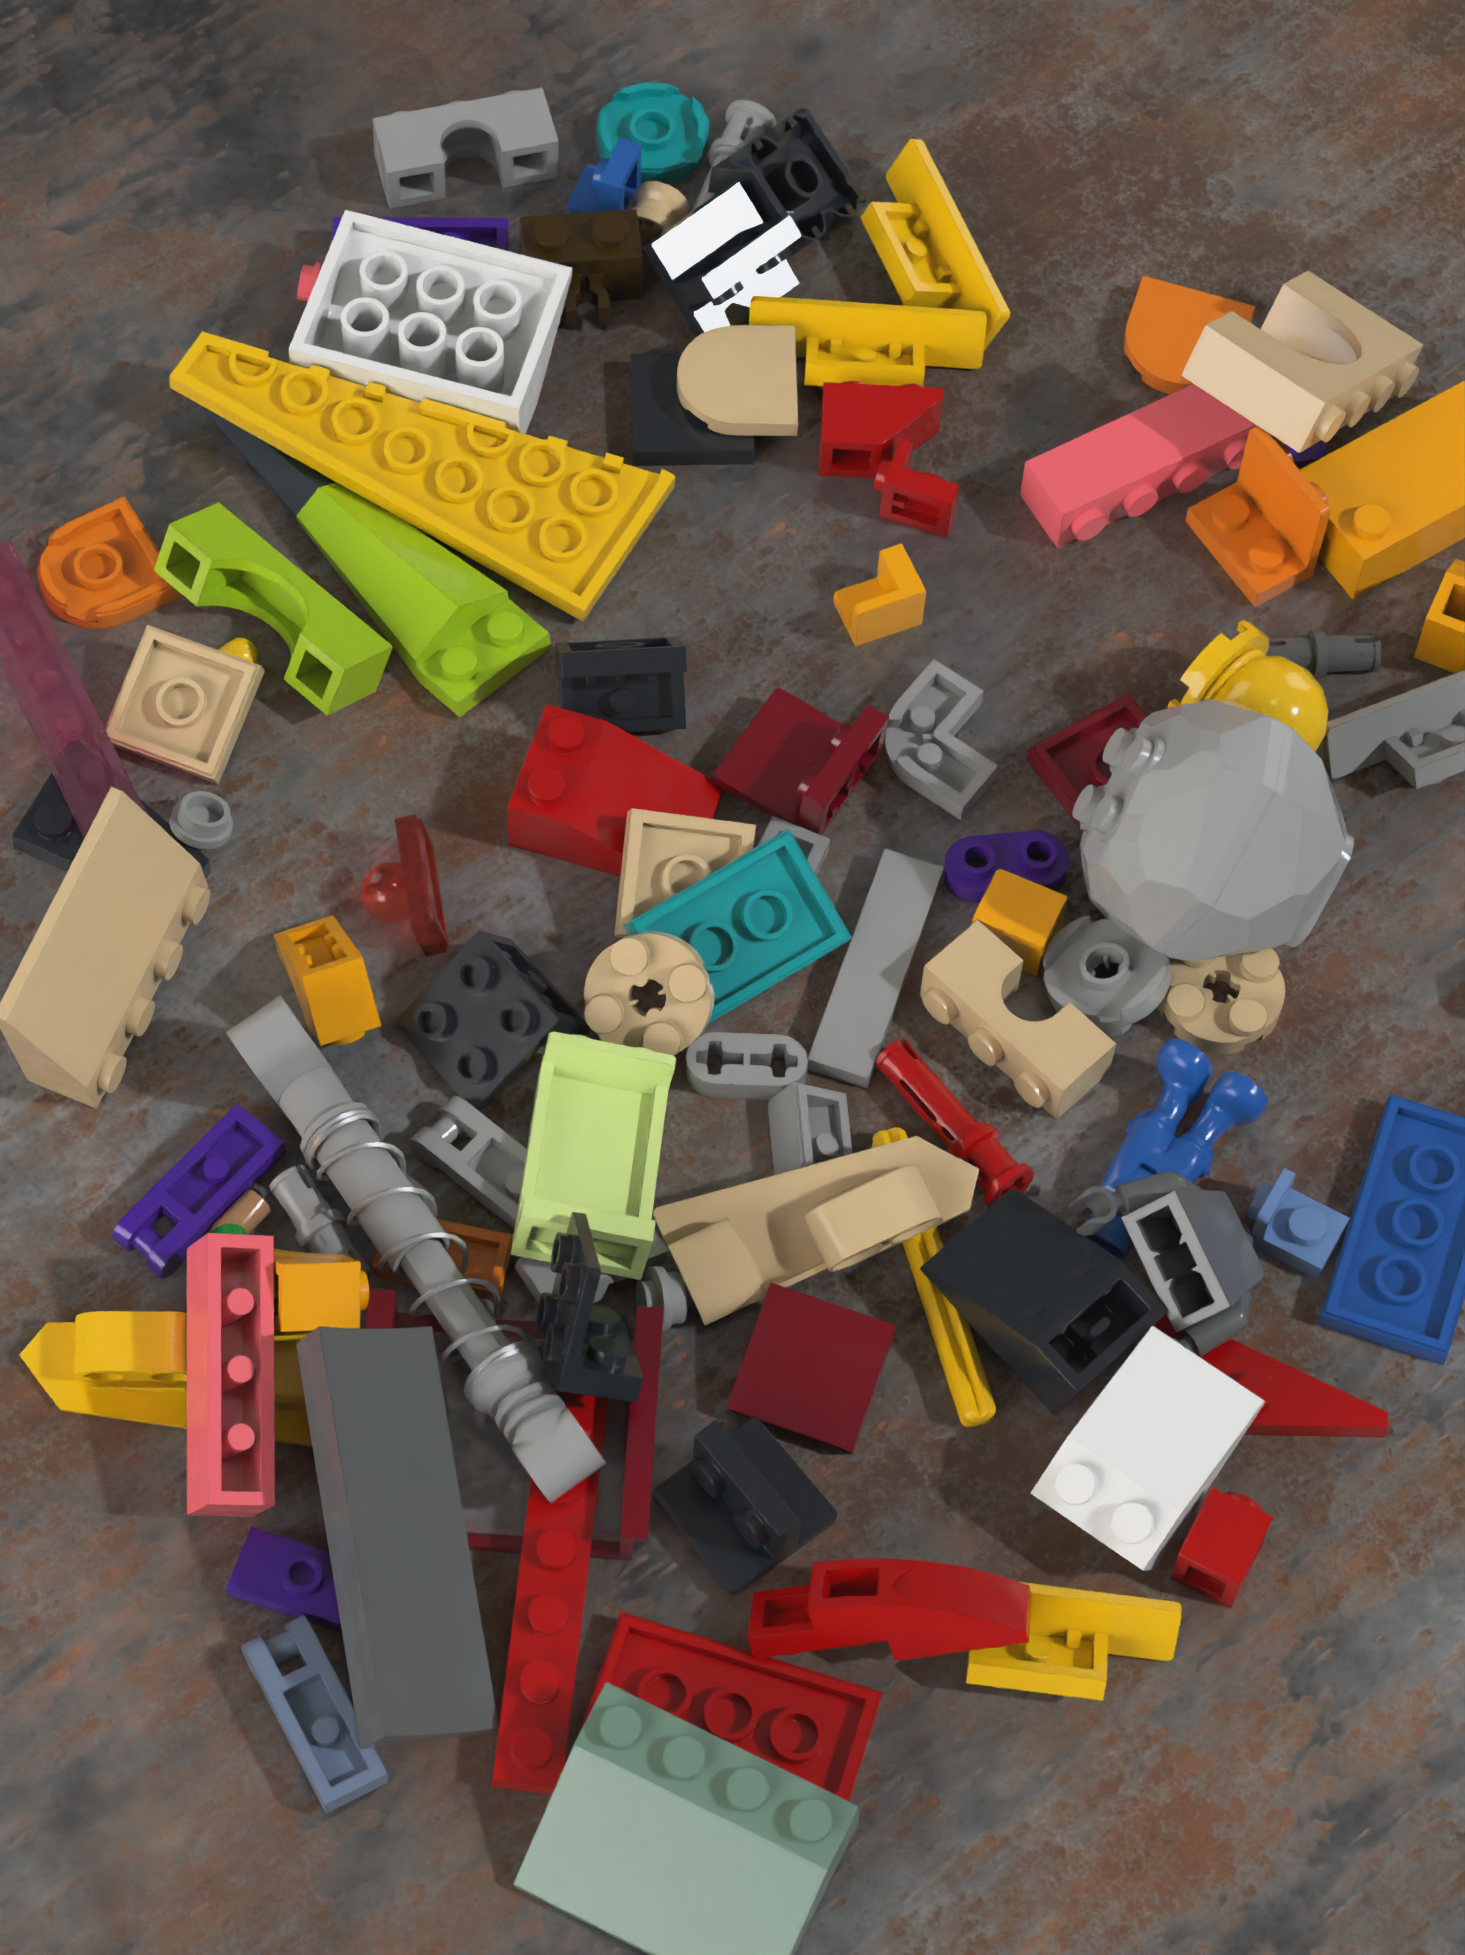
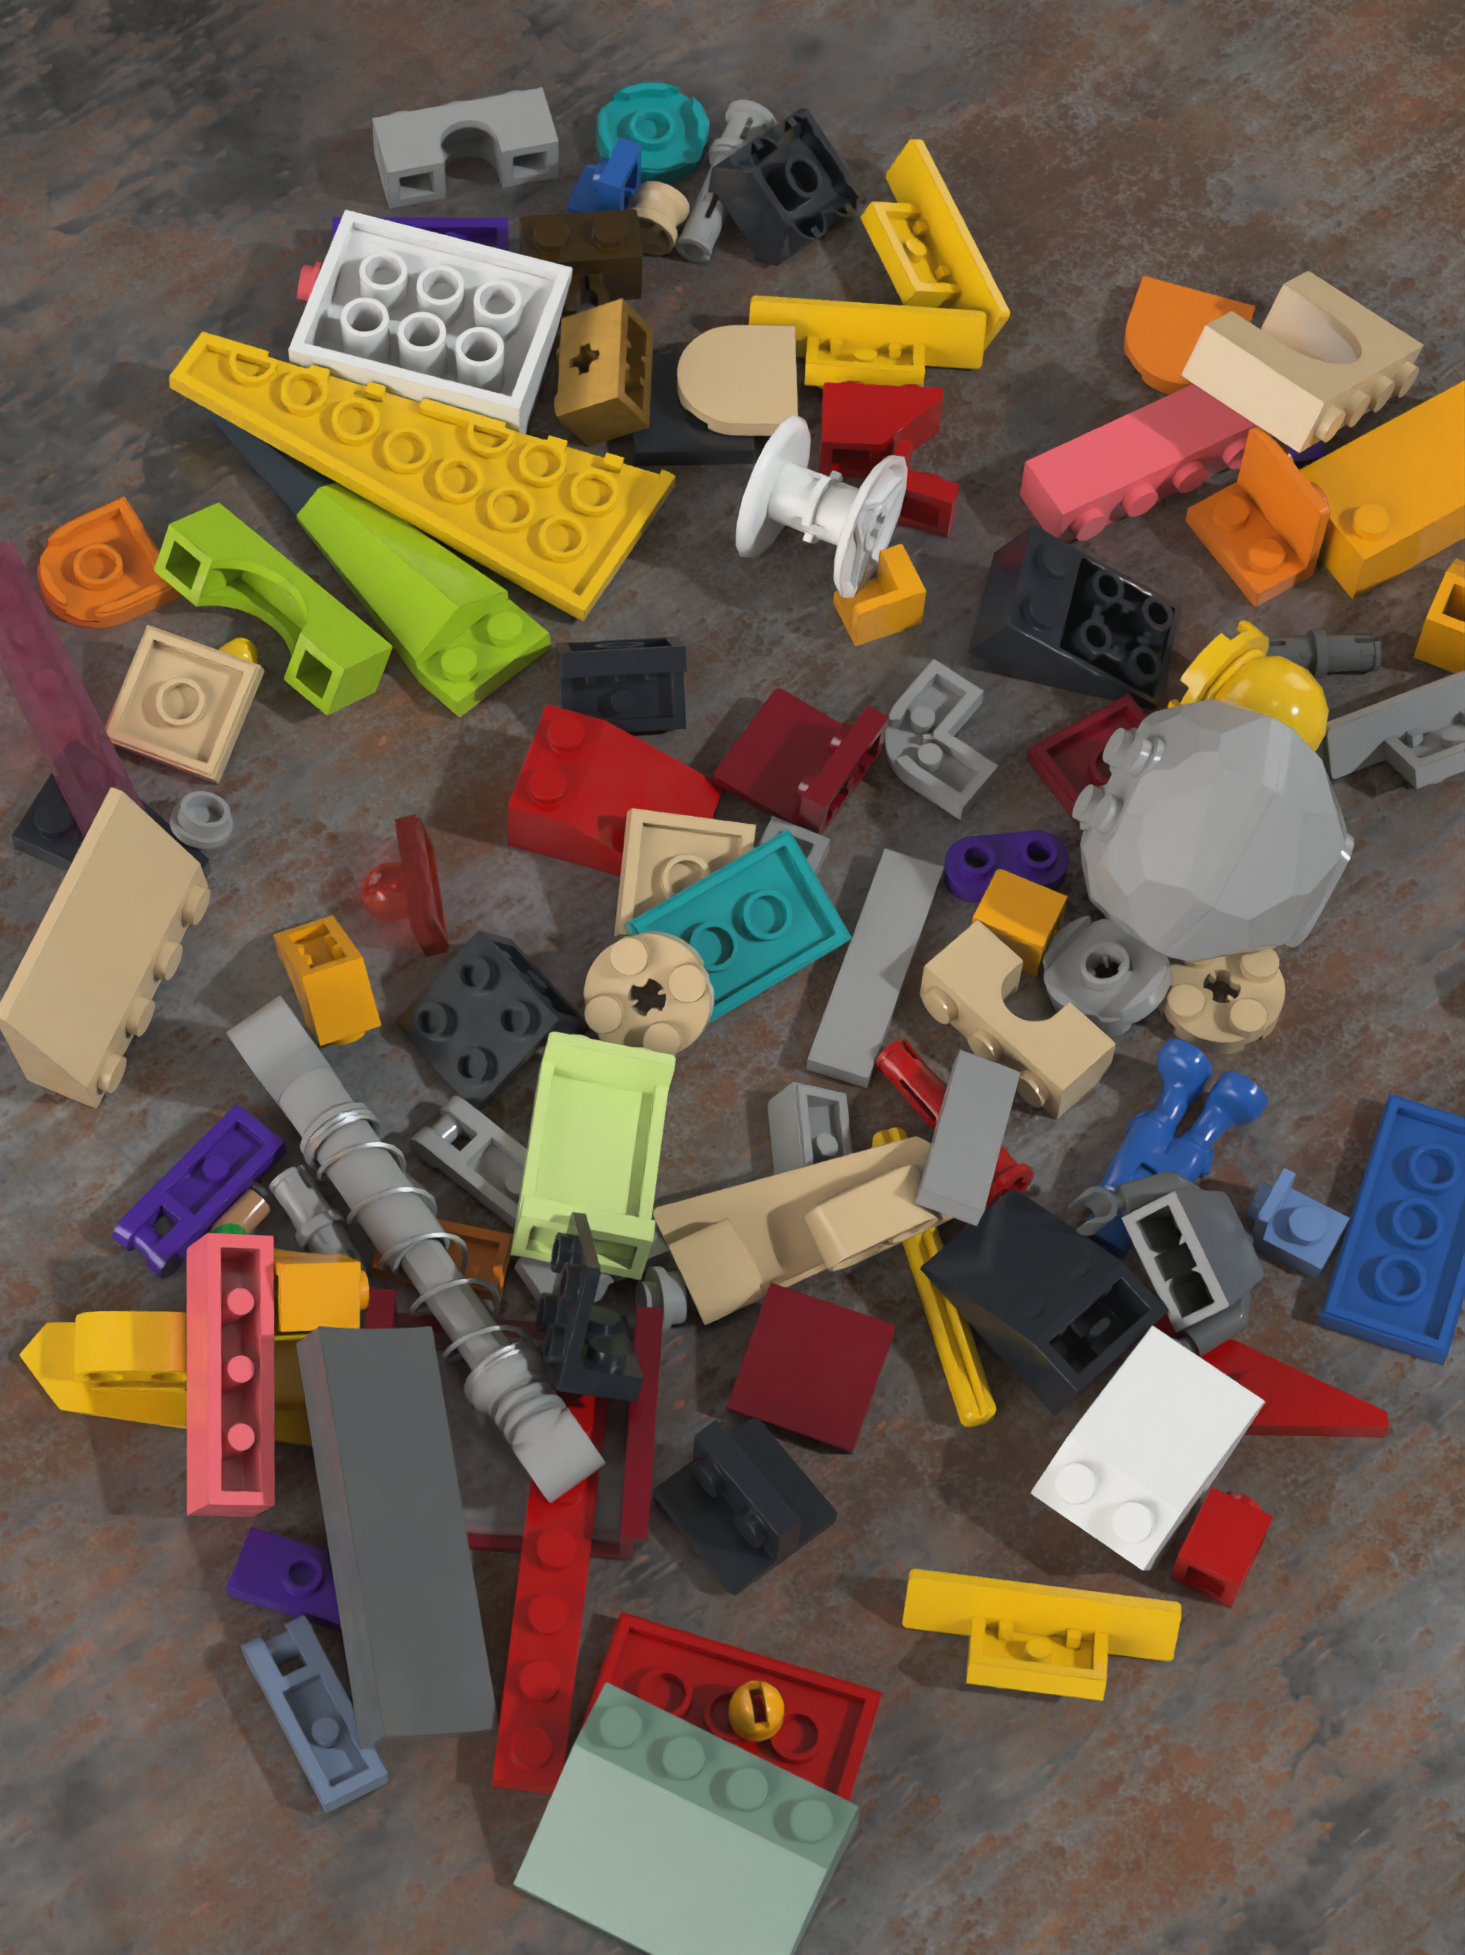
bracket [642,182,802,337] -> none
light grey beam [685,1032,808,1100] -> none
red slope [747,1558,1032,1661] -> none
none -> pearl gold brick [554,298,653,447]
none -> light orange hinge [728,1681,785,1741]
none -> white piece [736,415,908,598]
none -> light grey tile [915,1050,1021,1226]
none -> black slope [968,525,1182,710]

